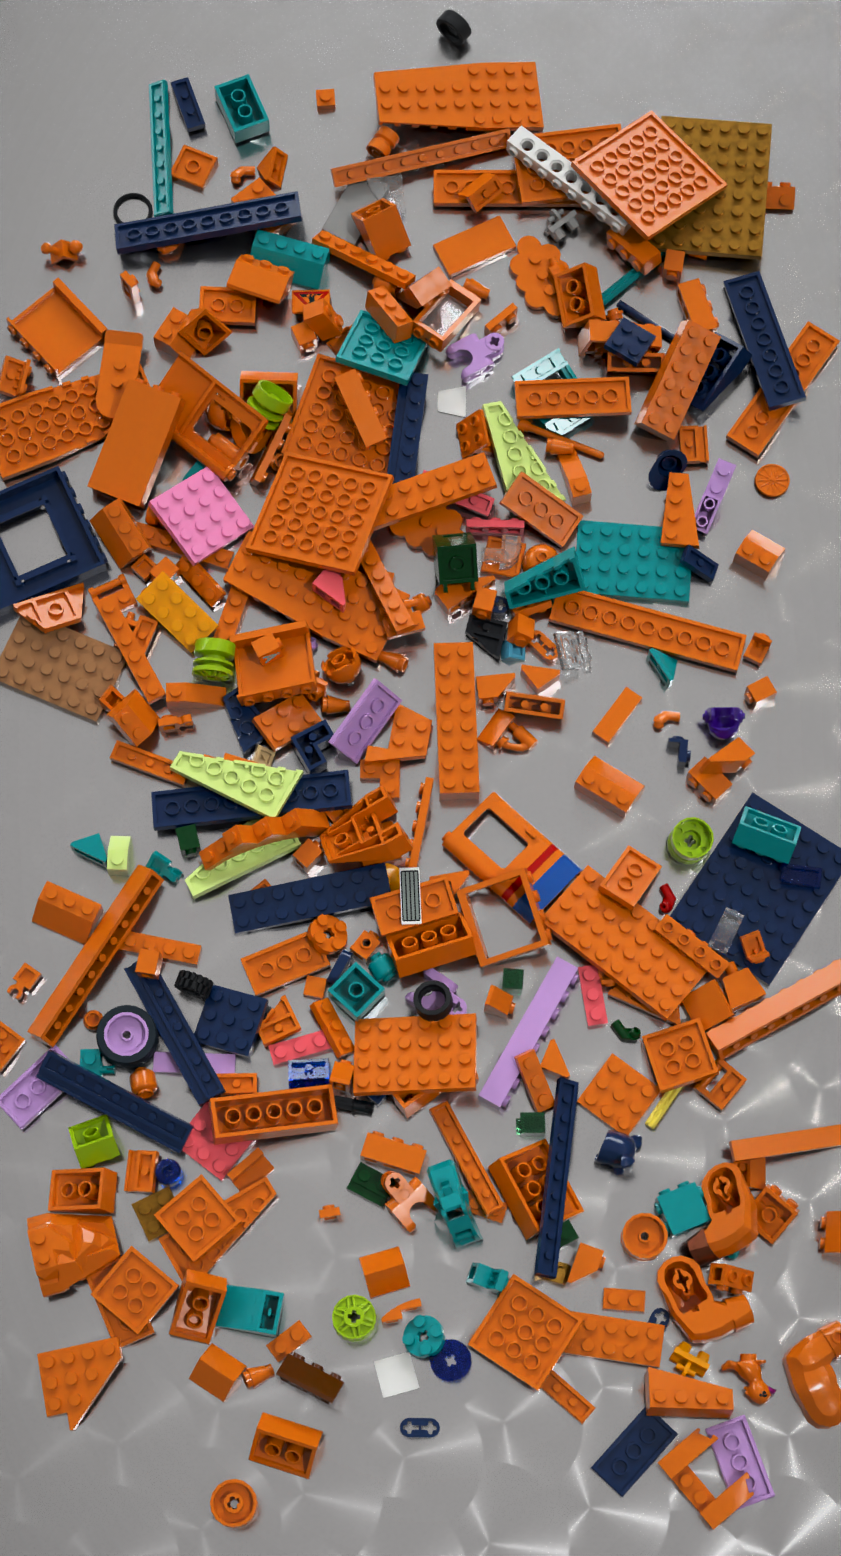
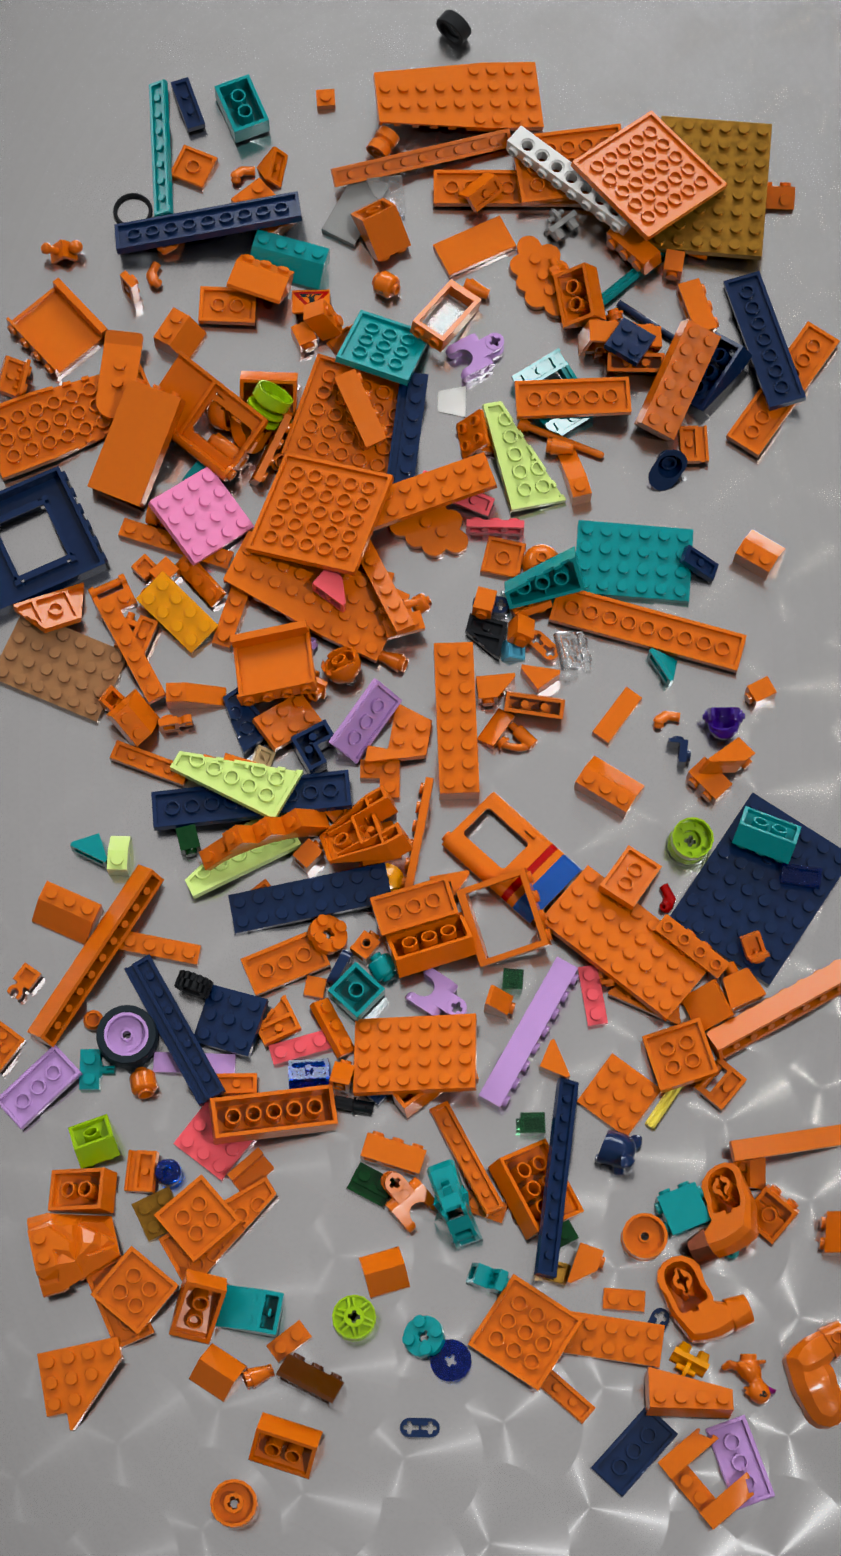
dark blue plate [35,1050,194,1154] -> none
orange slope [89,498,153,569] -> none
orange brick [135,947,163,980] -> none
teal plate [145,851,183,882] -> none
orange slope [178,308,232,356] -> none
lime wheel [192,637,236,682] -> none
orange brick [251,632,284,666] -> none
orange plate [312,230,416,290] -> none
orange plate [319,1205,341,1221] -> none
orange cone [321,695,350,715] -> none
orange brick [365,286,414,343] -> none
white sticker [374,1352,419,1398] -> none
orange slope [381,1298,422,1325] -> none
orange slope [396,266,452,309] -> none
sticker [399,867,422,925] -> none
black tyre [413,980,453,1021] -> none
dark green container [432,532,478,593] -> none
orange slope [434,575,496,616] -> none
clear brick [480,534,522,570] -> none
orange plate [484,303,518,336] -> none
orange plate [499,471,583,548] -> none
orange plate [514,1049,554,1113] -> none
dark green arm [611,1019,641,1041] -> none
orange wing [661,472,699,549] -> none
lavender slope [695,458,736,535] -> none
clear brick [708,907,745,954] -> none
orange brick [708,1263,754,1295] -> none
orange bracket [743,632,772,666] -> none
orange wheel [755,464,790,497] -> none

